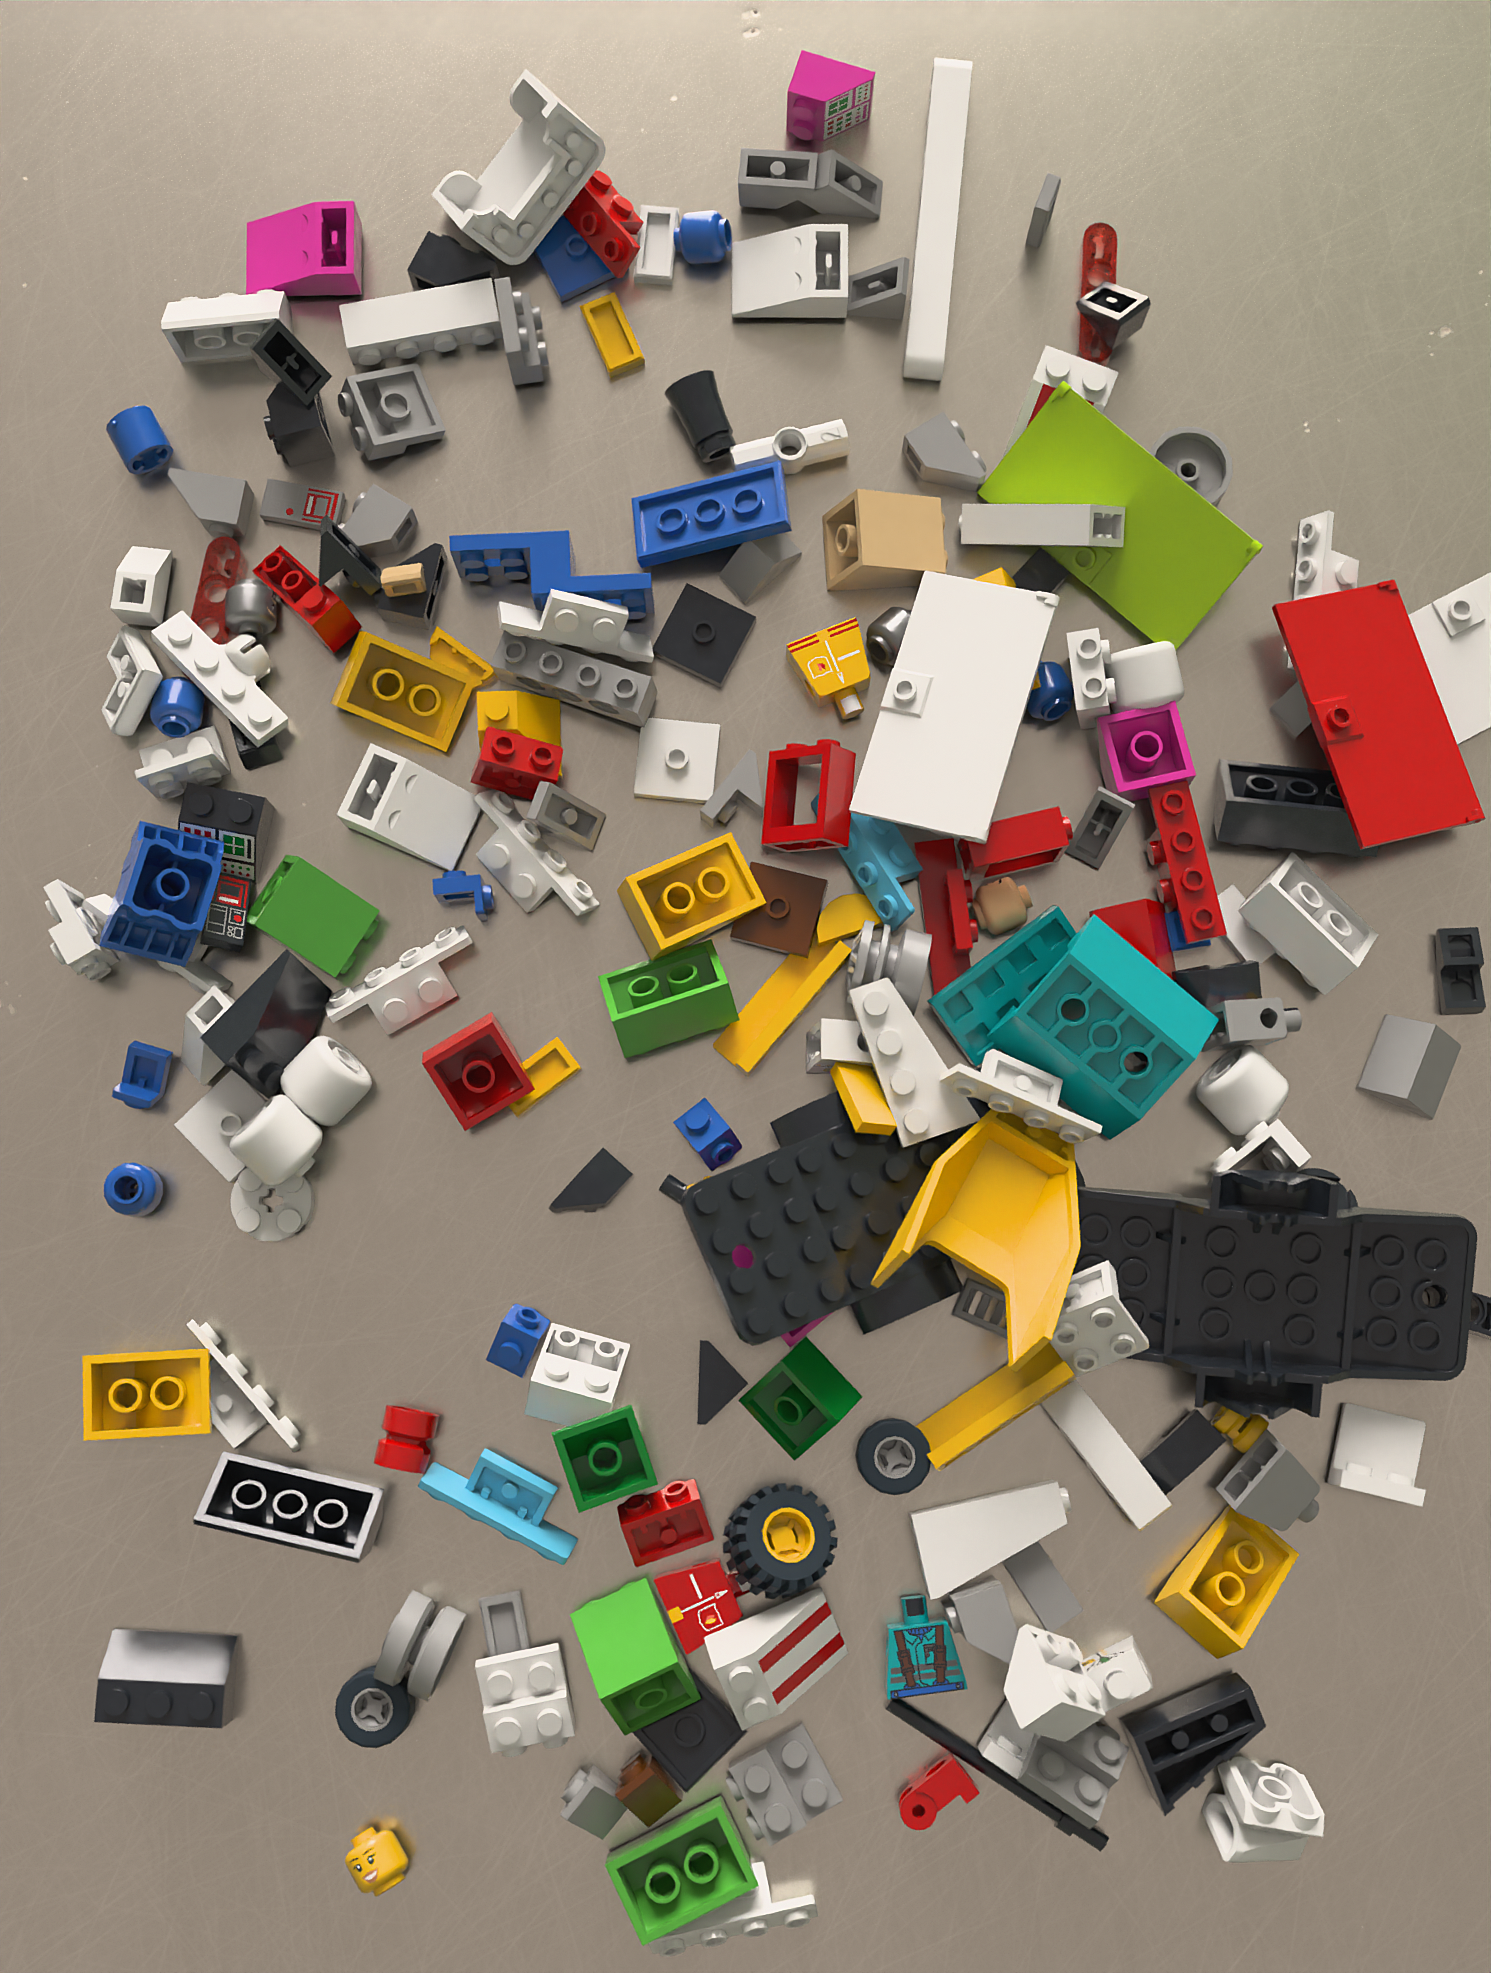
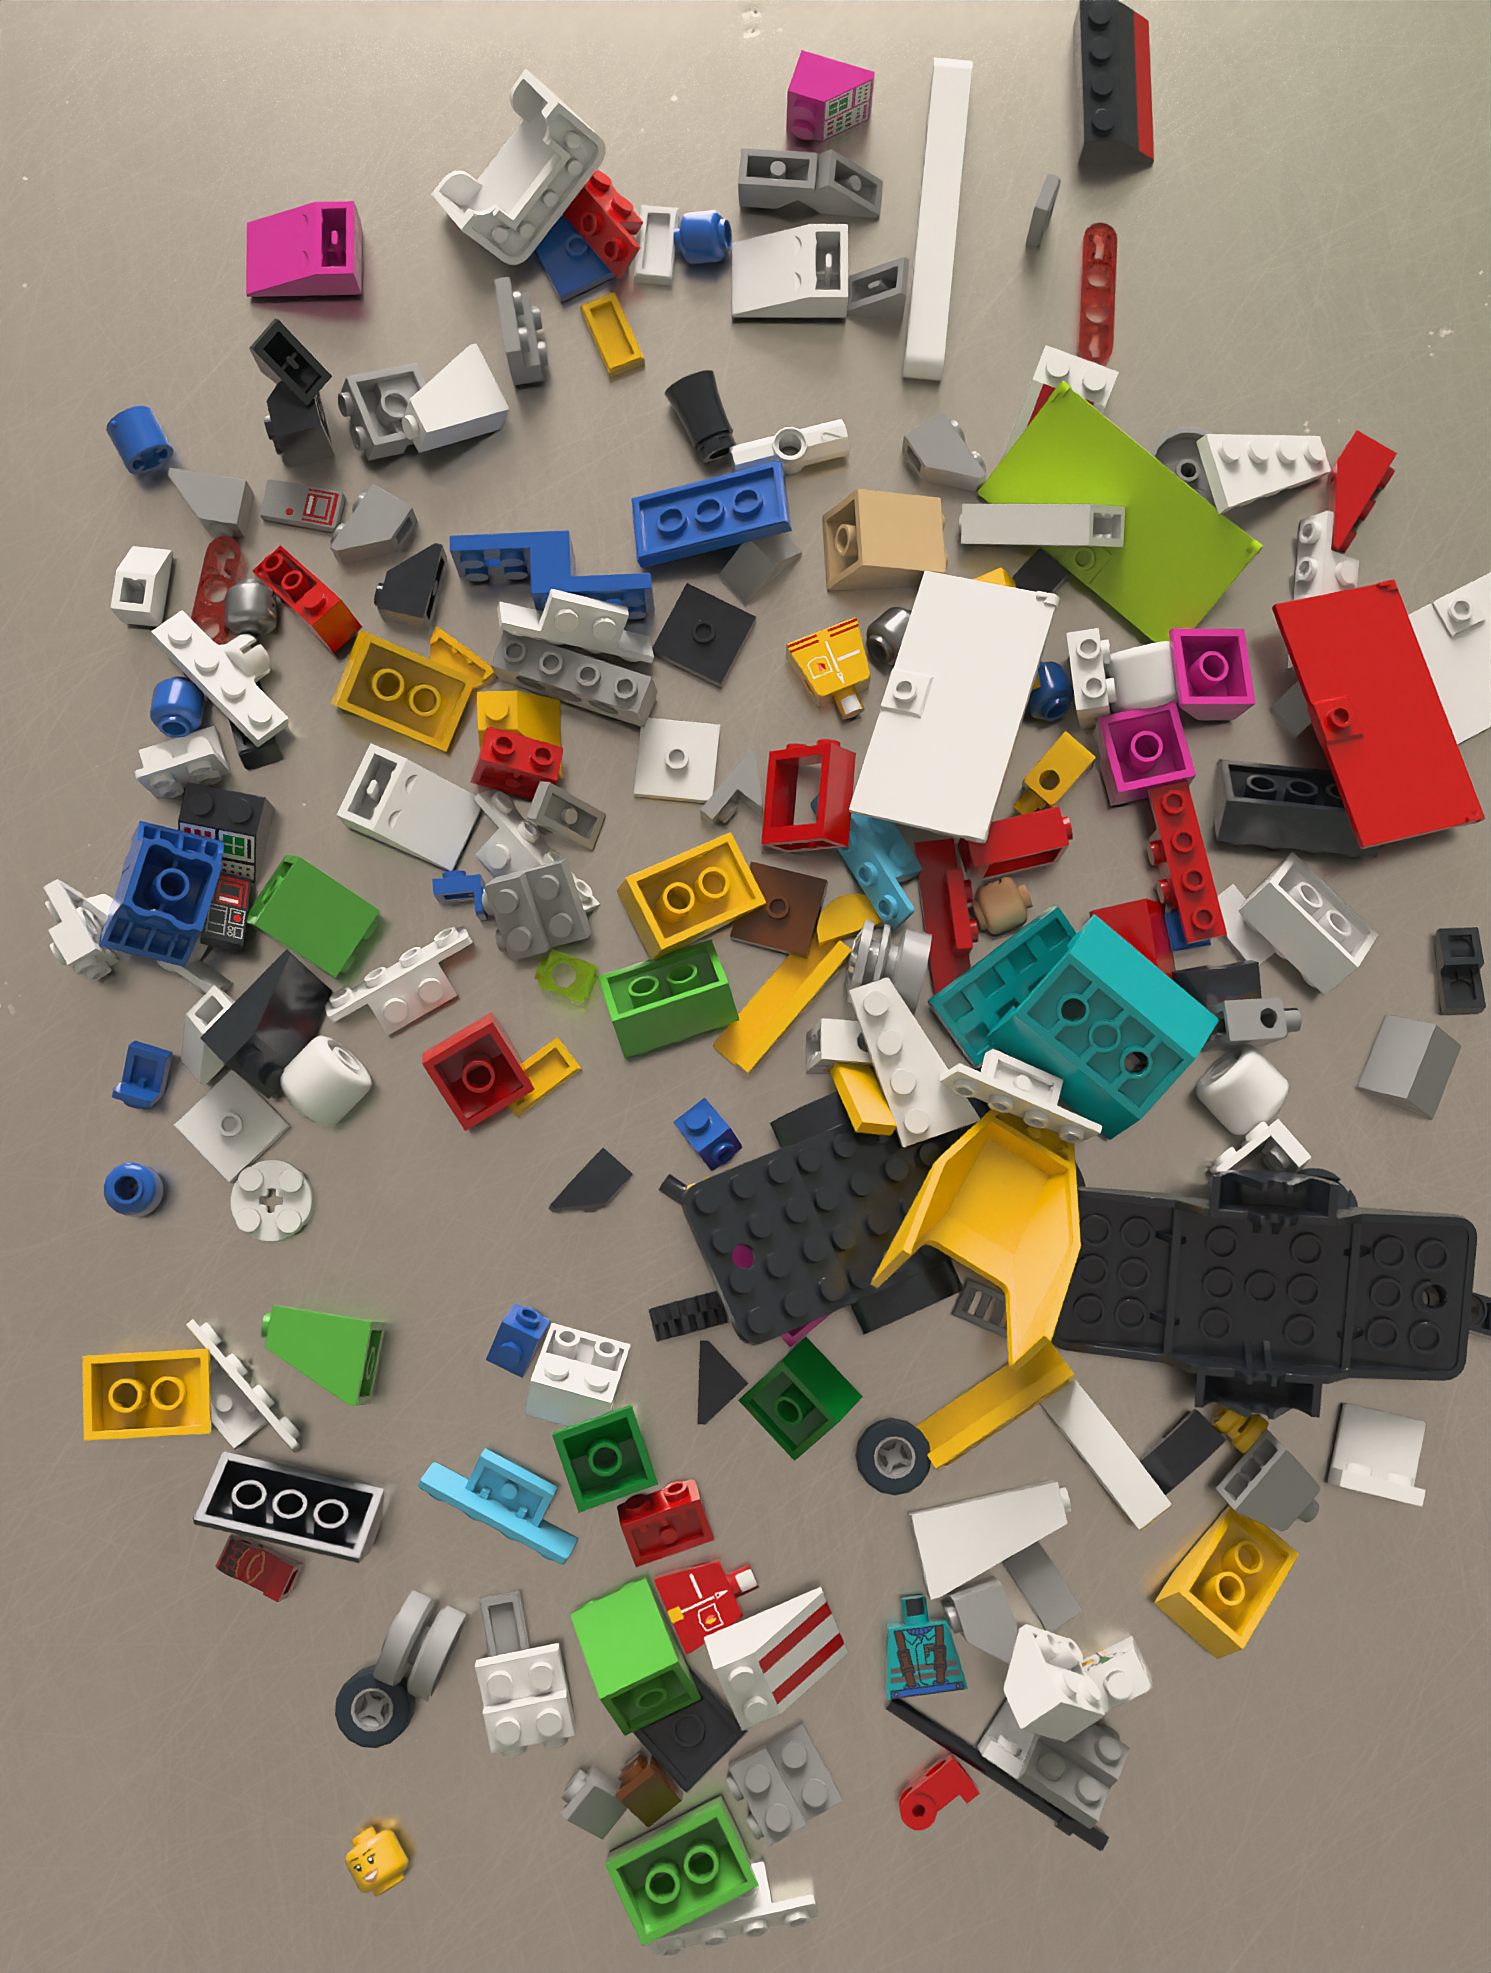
black slope [94,1628,239,1729] -> none
white brick [101,625,163,736] -> none
white slope [161,289,293,362] -> none
white head [229,1095,323,1186] -> none
black slope [319,515,382,596] -> none
white brick [339,278,503,365] -> none
red wheel [373,1405,439,1474] -> none
tan slope [381,563,426,597] -> none
black slope [407,231,500,290] -> none
black wheel [722,1483,837,1599] -> none
white bracket [1050,1260,1149,1377] -> none
light grey slope [1065,786,1135,869] -> none
black slope [1076,281,1151,350] -> none
black wedge [1122,1672,1266,1816] -> none
white piece [1202,1757,1324,1863] -> none
none -> red leg [215,1534,303,1602]
none -> bright green slope [261,1305,385,1406]
none -> white slope [402,343,510,453]
none -> light grey plate [482,859,593,961]
none -> clear neon green brick [535,949,600,1009]
none -> black tyre [648,1291,728,1342]
none -> yellow torso [1012,731,1096,815]
none -> black slope [1073,0,1154,164]
none -> dark pink slope [1169,628,1256,720]
none -> white wing [1196,434,1331,514]
none -> red slope [1326,430,1397,553]

